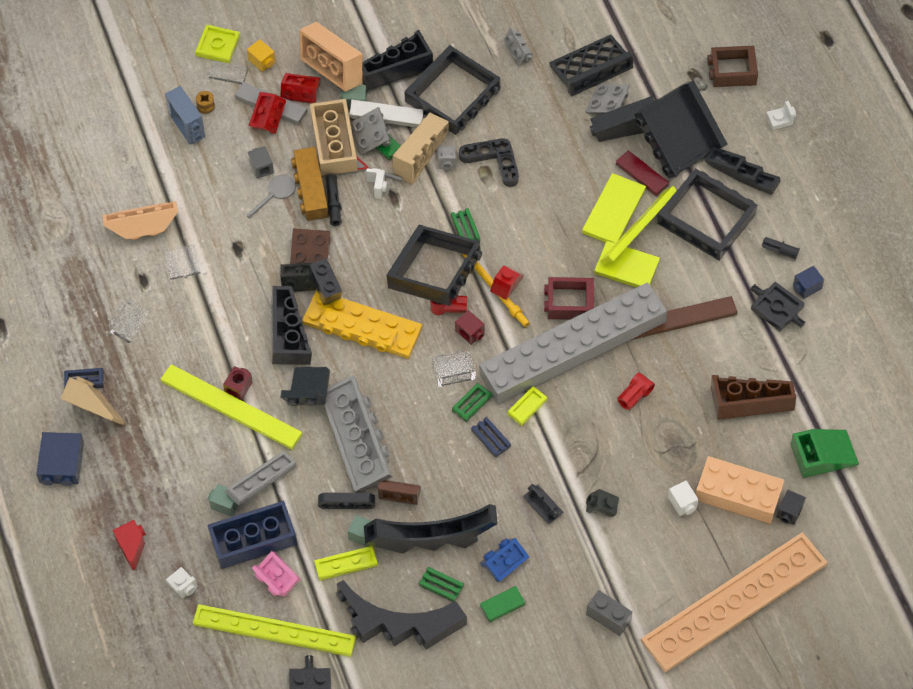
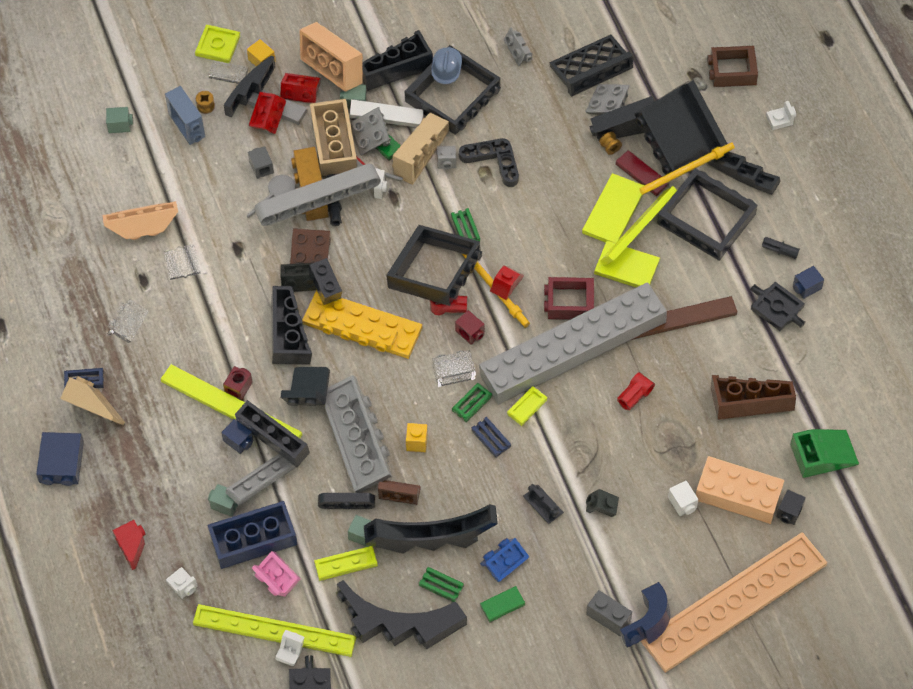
none -> sand green brick [106,107,134,133]
none -> dark blue brick [221,419,253,454]
none -> black slope [224,56,275,117]
none -> black brick [235,400,310,467]
none -> light grey beam [254,164,381,226]
none -> white bracket [275,630,304,666]
none -> yellow brick [406,423,428,453]
none -> sand blue piece [431,47,462,84]
none -> pearl gold wheel [599,132,622,155]
none -> dark blue arch [620,582,670,648]
none -> yellow bar [639,142,735,195]

